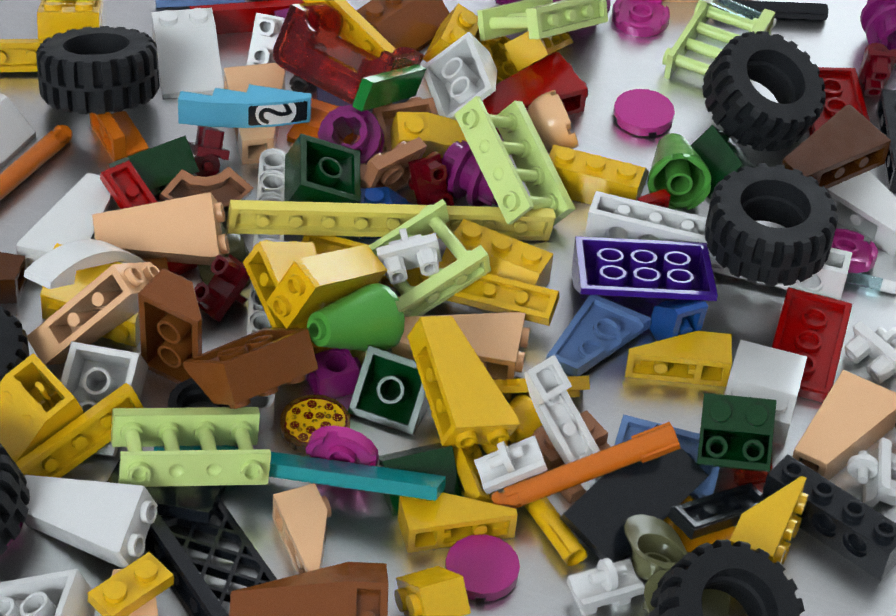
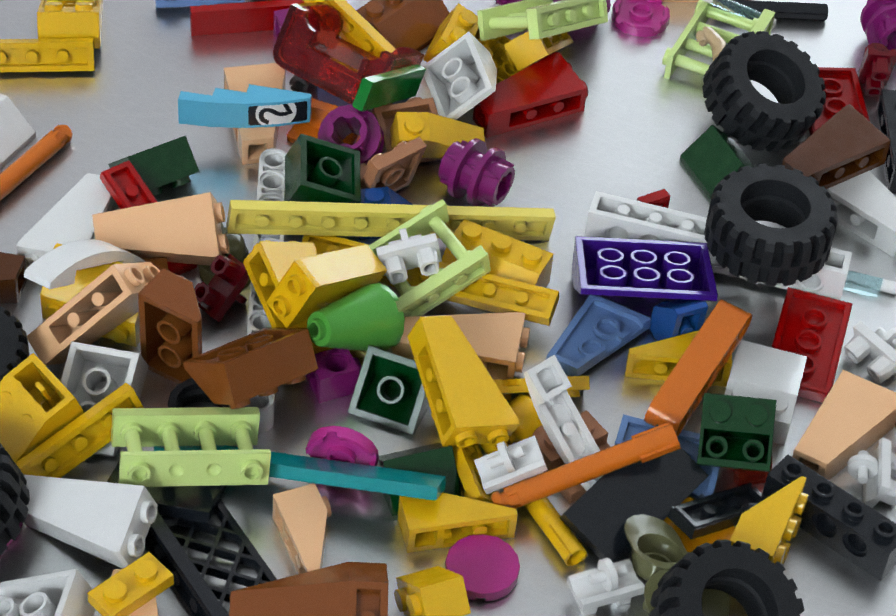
black tyre [36,26,160,114] -> none
orange panel [90,111,149,161] -> none
white slope [151,8,224,99] -> none
nougat brick [159,166,253,212] -> none
dark red hips [188,126,230,177] -> none
white hips [247,13,287,65] -> none
tile [280,395,350,455] -> none
dark red hips [408,151,454,206] -> none
yellowish green fence [454,96,576,226] -> none
light nougat cylinder [527,89,579,153] -> none
yellow slope [549,144,649,205] -> none
dark pink tile [613,89,675,137] -> none
bright green cone [647,133,711,210] -> none
dark pink tile [831,228,878,273] -> none
none -> orange beam [644,299,753,437]
none -> tan arm [695,27,726,61]

